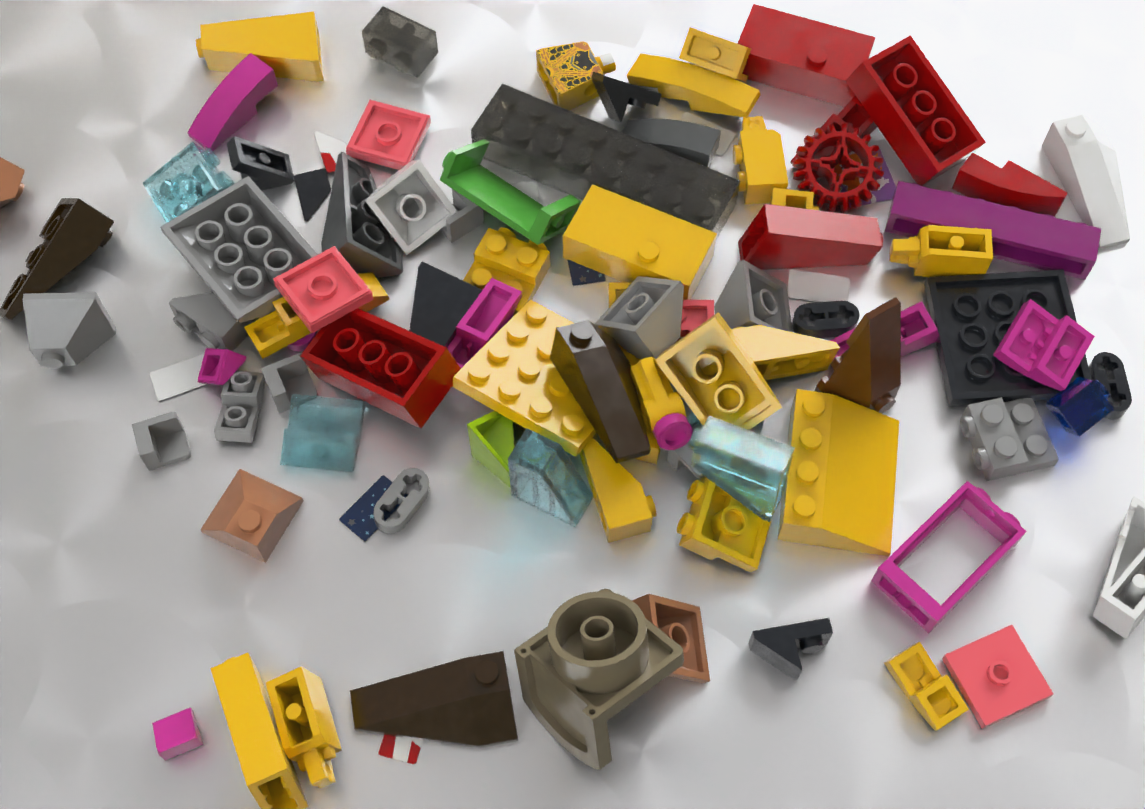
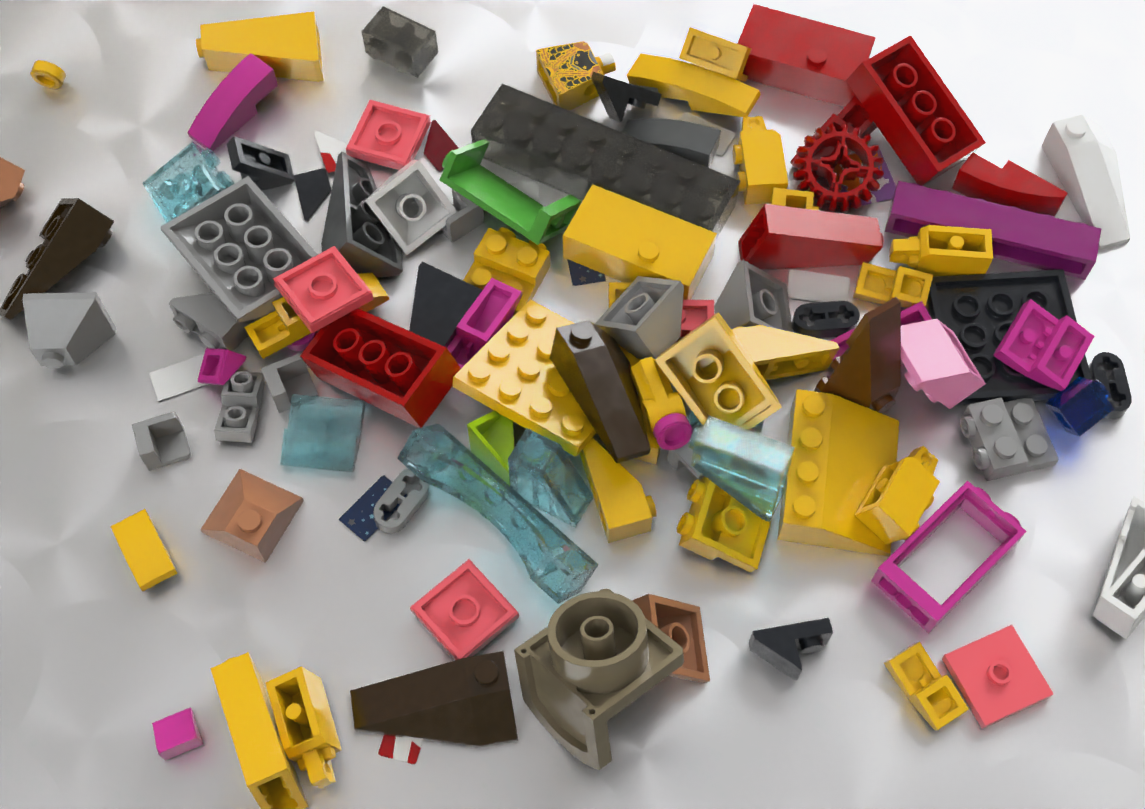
none -> yellow tile [30,60,66,89]
none -> yellow slope [110,509,177,592]
none -> clear light blue arch [397,423,599,604]
none -> coral plate [410,559,519,660]
none -> dark red sticker [423,120,459,171]
none -> yellow slope [853,262,933,308]
none -> yellow hinge [855,446,940,544]
none -> bright pink slope [901,319,986,409]

